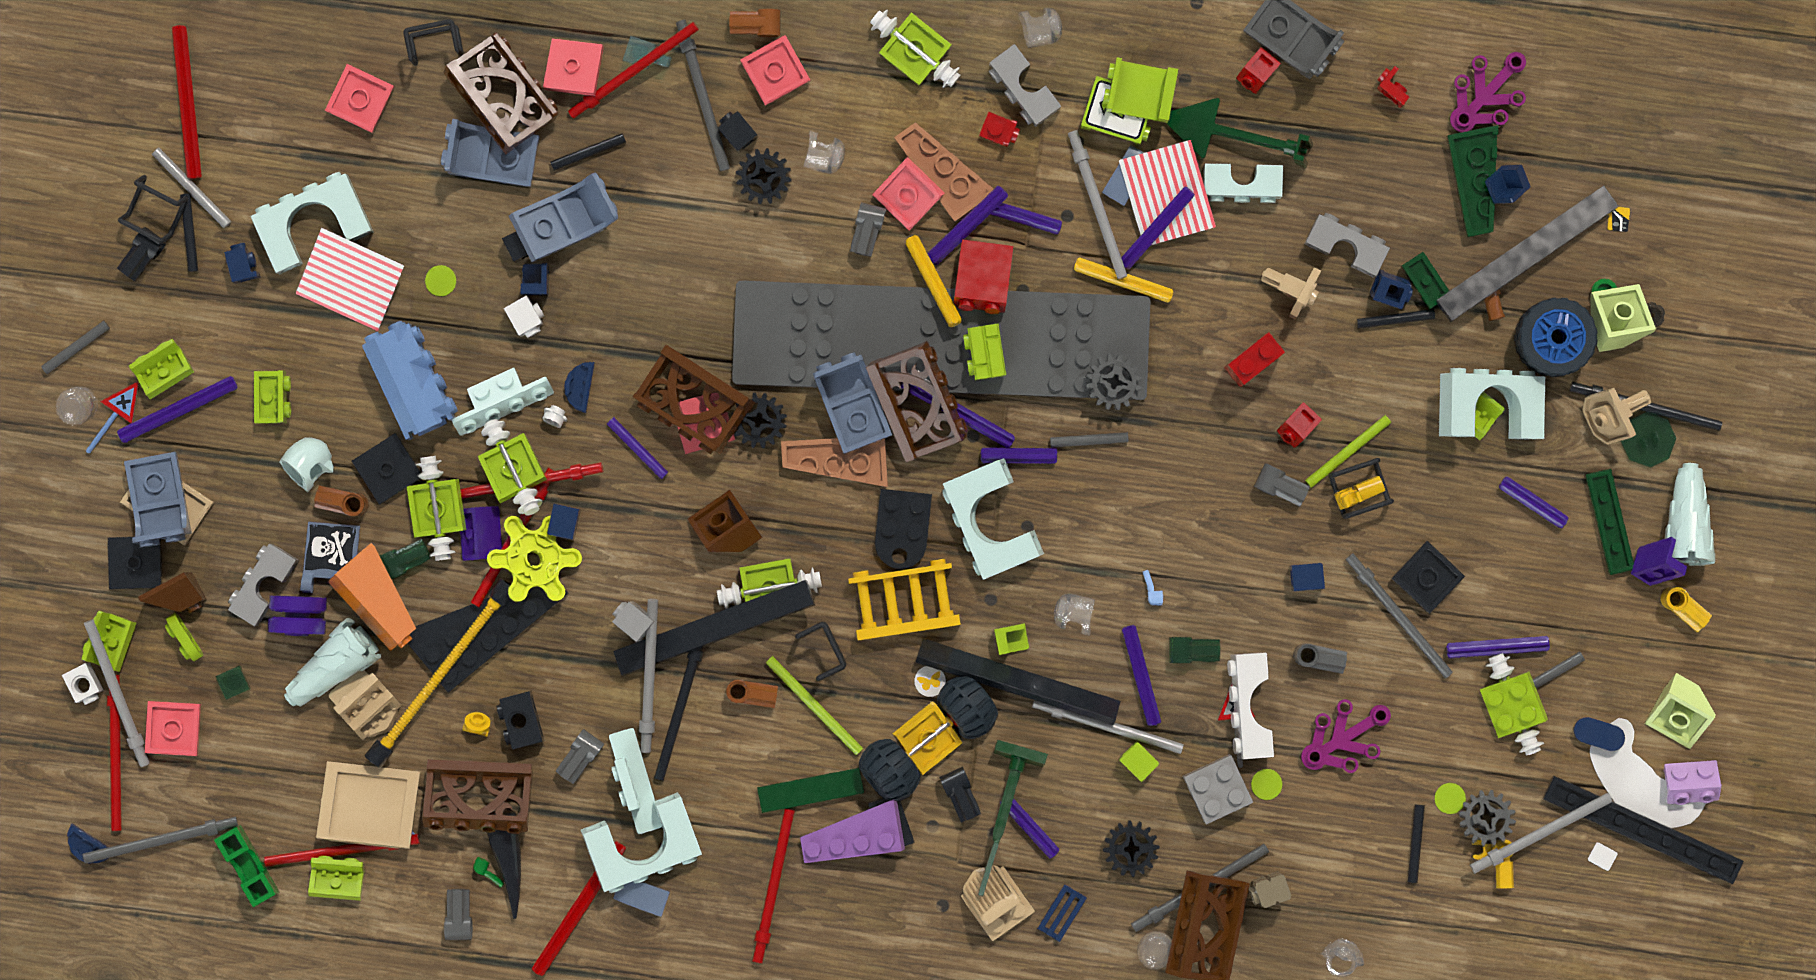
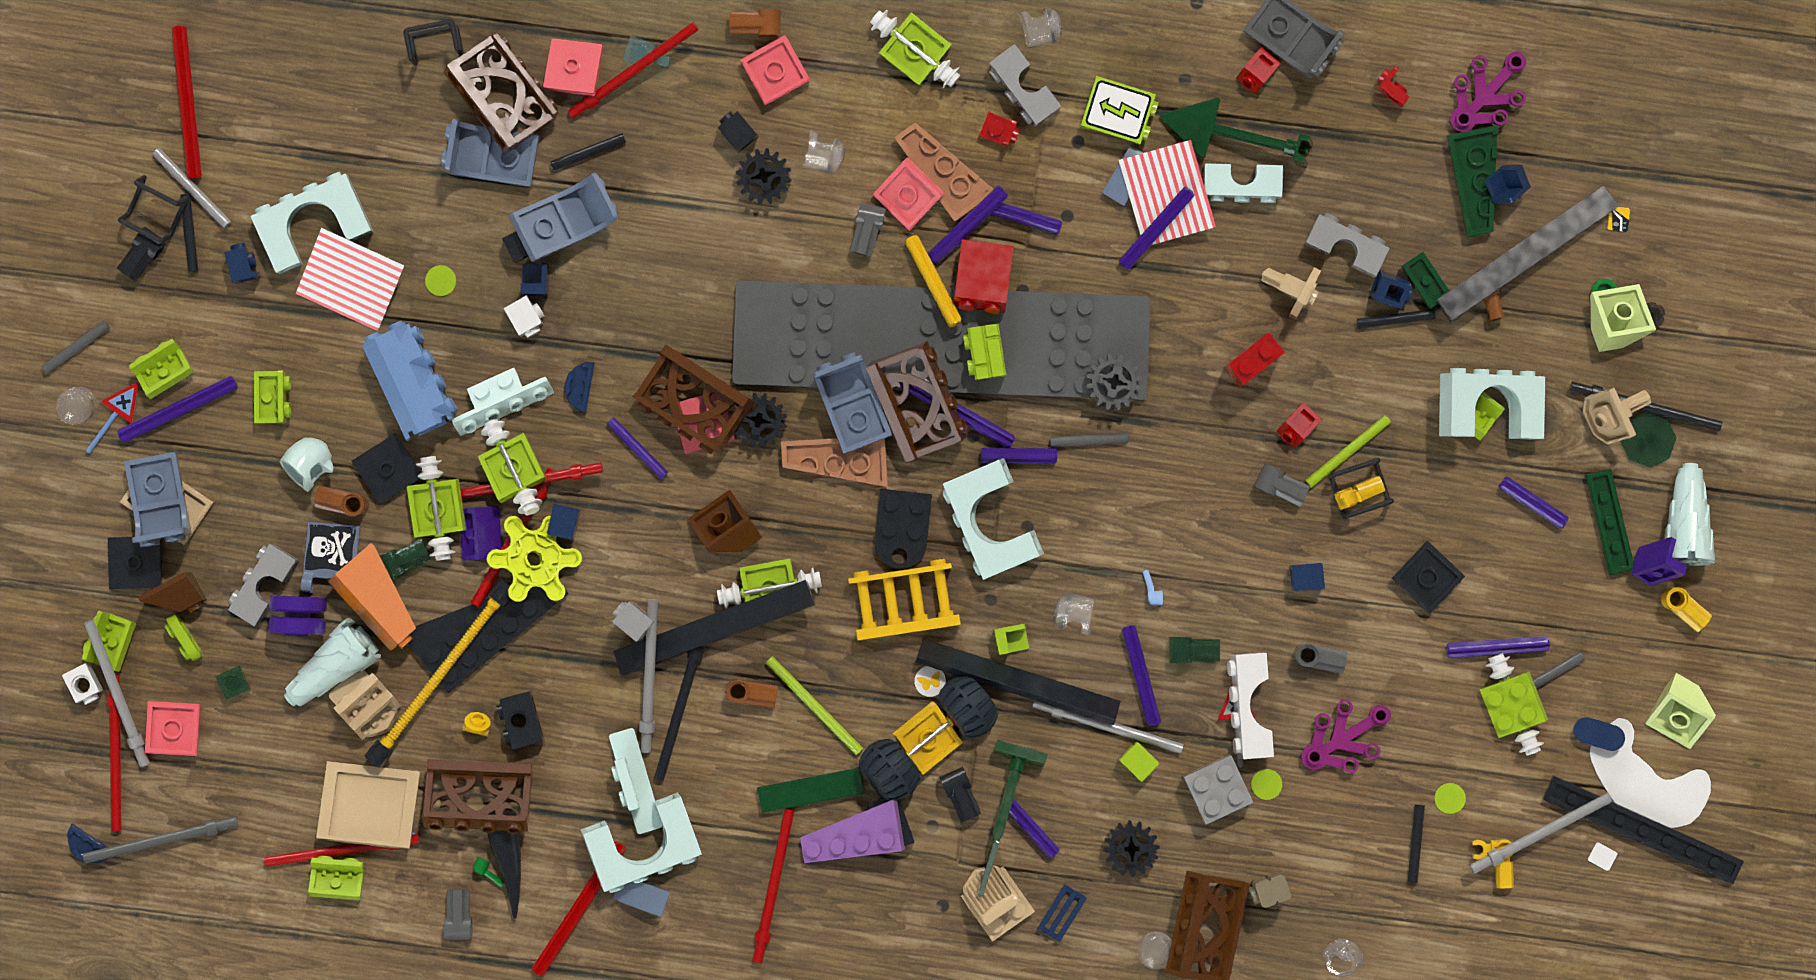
green arch [214,825,280,907] -> none
coral plate [325,64,395,133] -> none
white plate [542,405,567,428] -> none
dark grey piece [556,729,604,784] -> none
dark grey bar [676,20,730,171] -> none
black piece [795,622,847,681] -> none
light grey bar [1068,130,1127,279] -> none
yellow axle [1074,258,1174,303] -> none
lime panel [1102,57,1178,123] -> none
dark grey bar [1131,844,1269,932] -> none
dark grey bar [1345,553,1453,679] -> none
dark grey gear [1459,790,1516,847] -> none
wheel [1514,297,1598,377] -> none
lavender bracket [1664,760,1721,805] -> none

